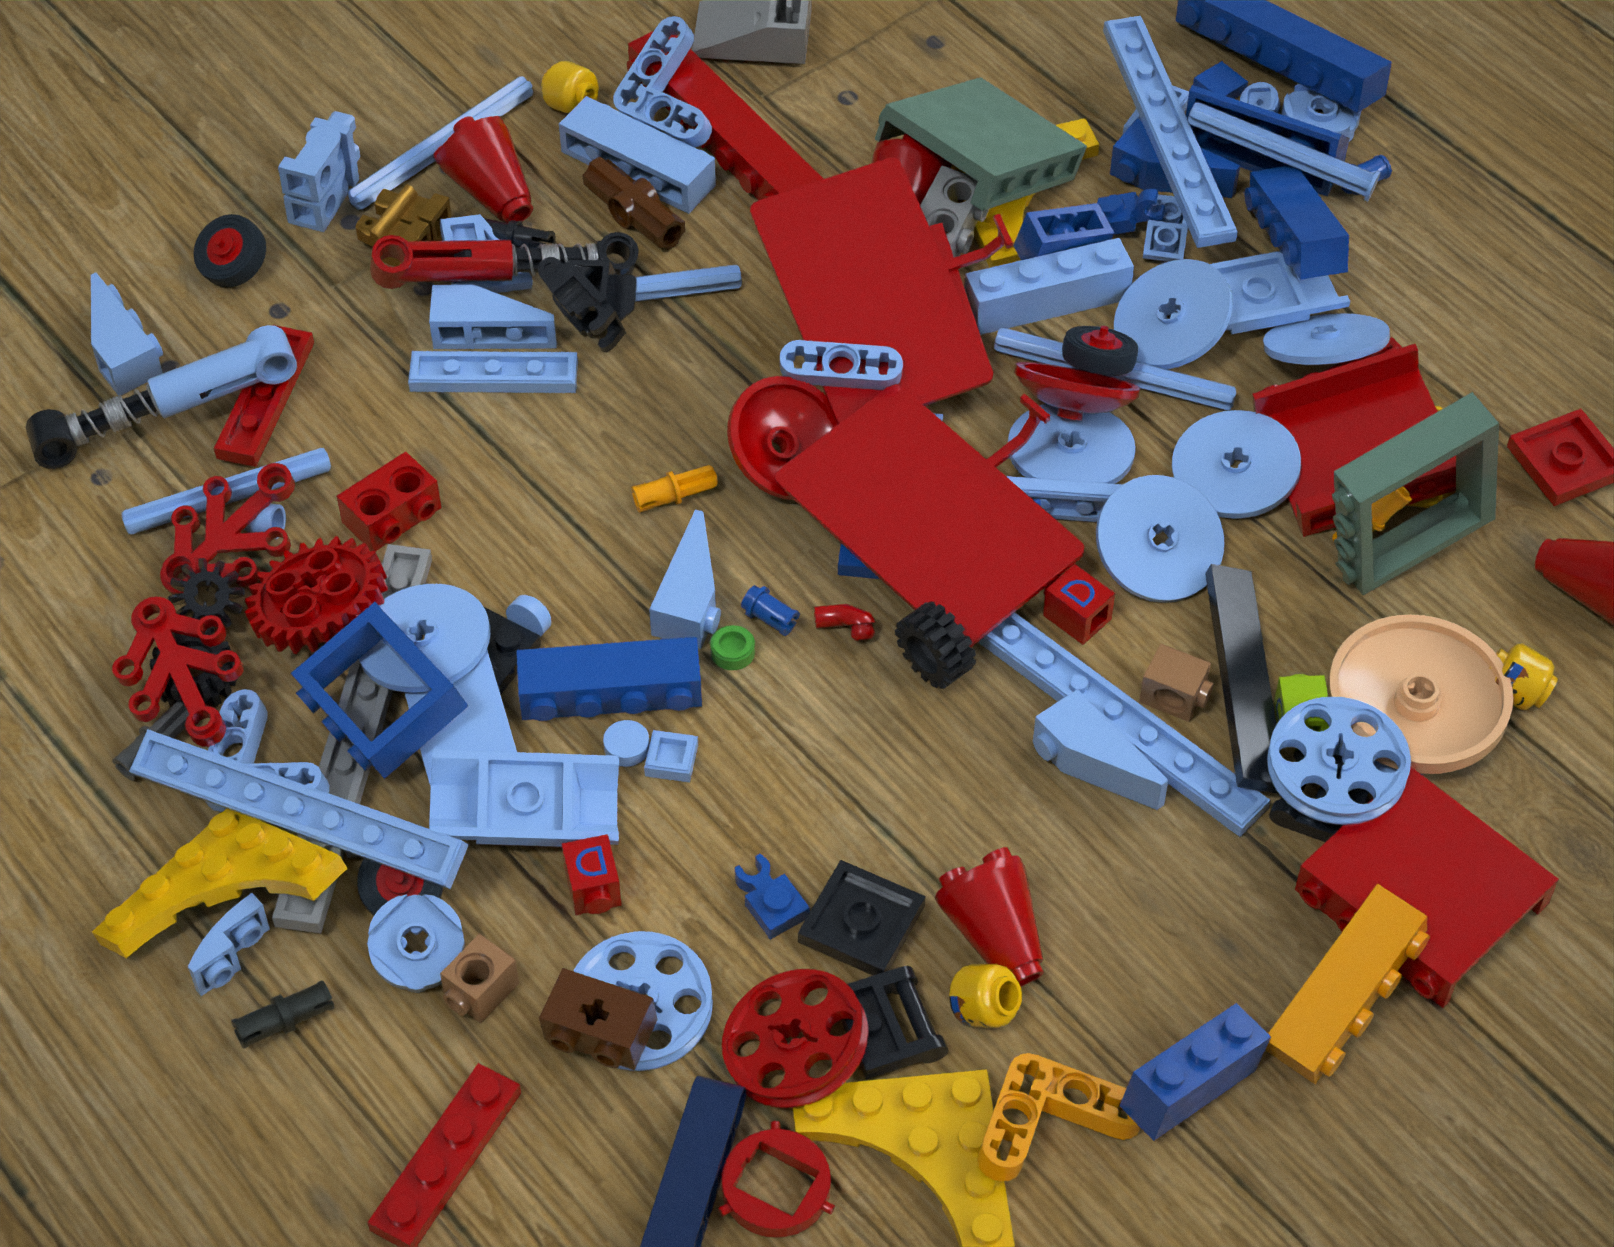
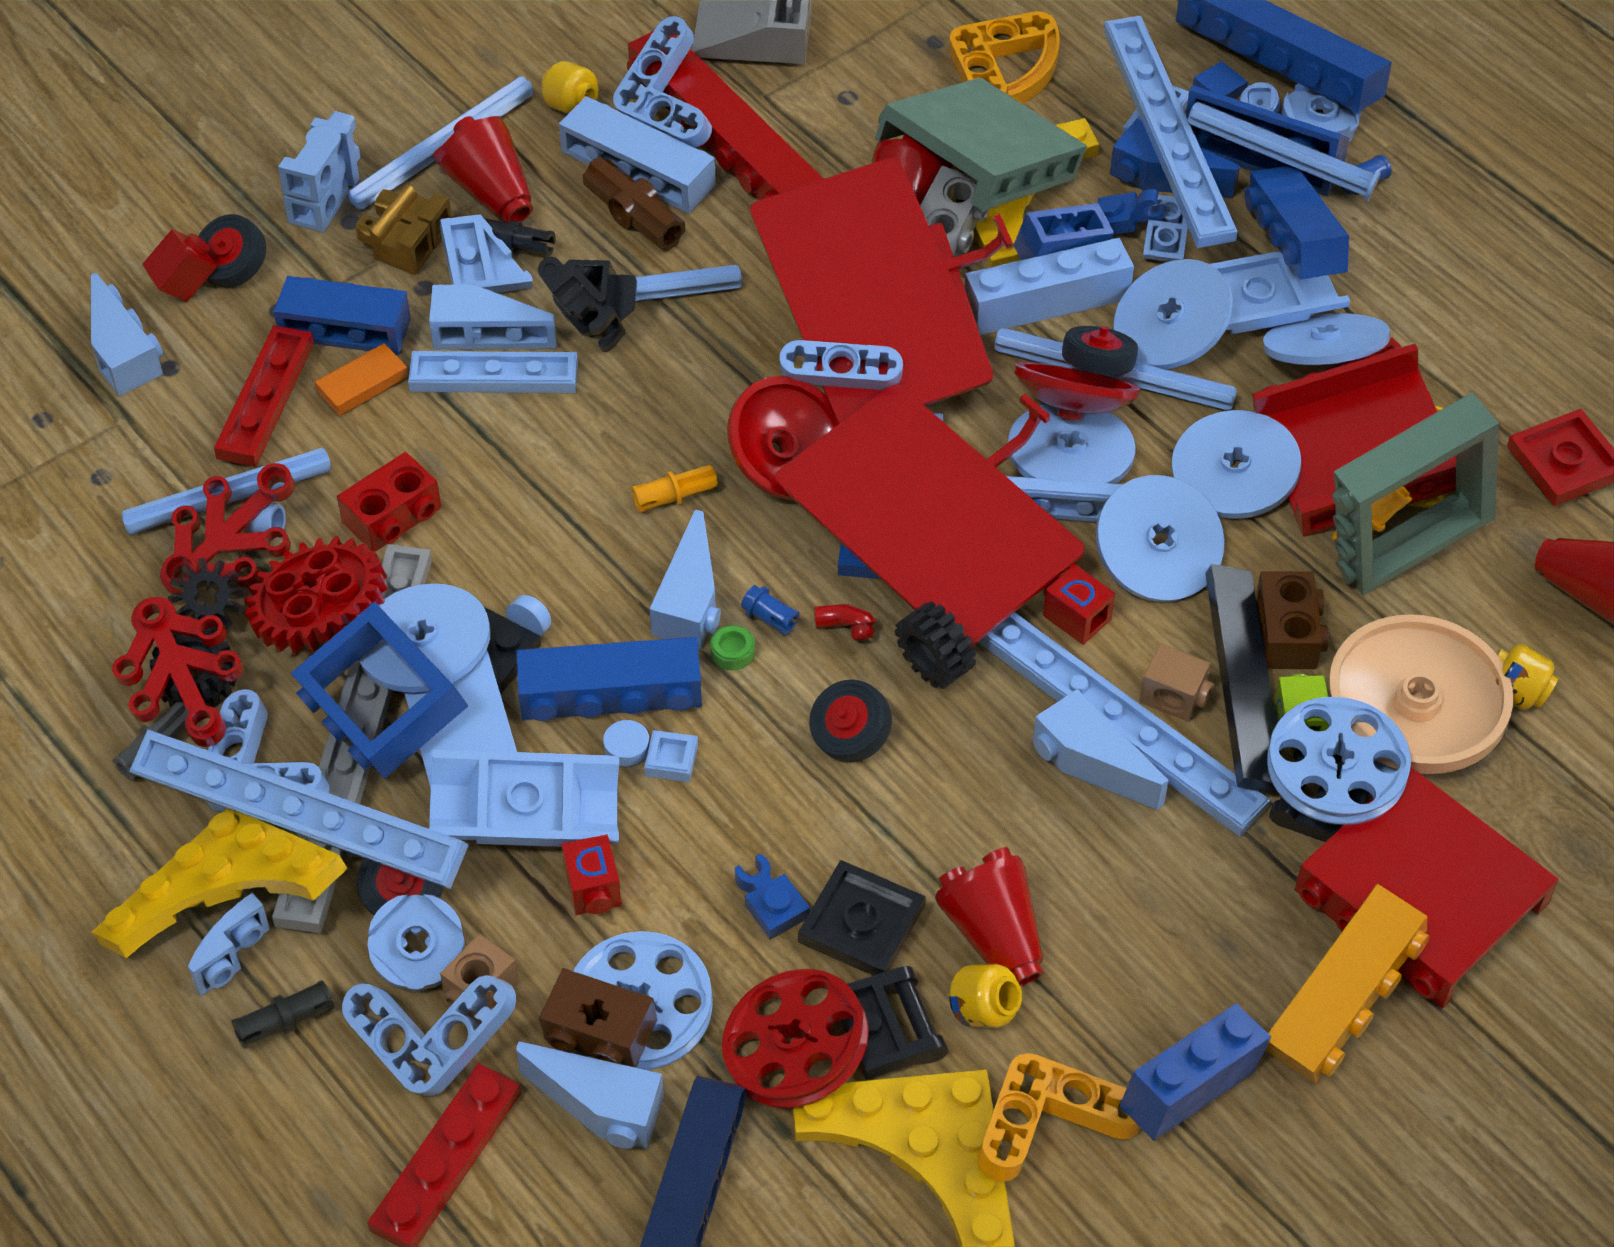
piece [25,325,297,469] -> none
red piece [370,232,639,289] -> none
red piece [718,1121,835,1238] -> none
none -> red brick [142,229,217,302]
none -> blue brick [273,276,411,355]
none -> orange tile [315,343,409,416]
none -> light blue beam [342,975,516,1097]
none -> light blue slope [516,1041,664,1149]
none -> black wheel [809,679,892,762]
none -> light orange beam [949,11,1060,104]
none -> reddish brown brick [1256,571,1329,669]

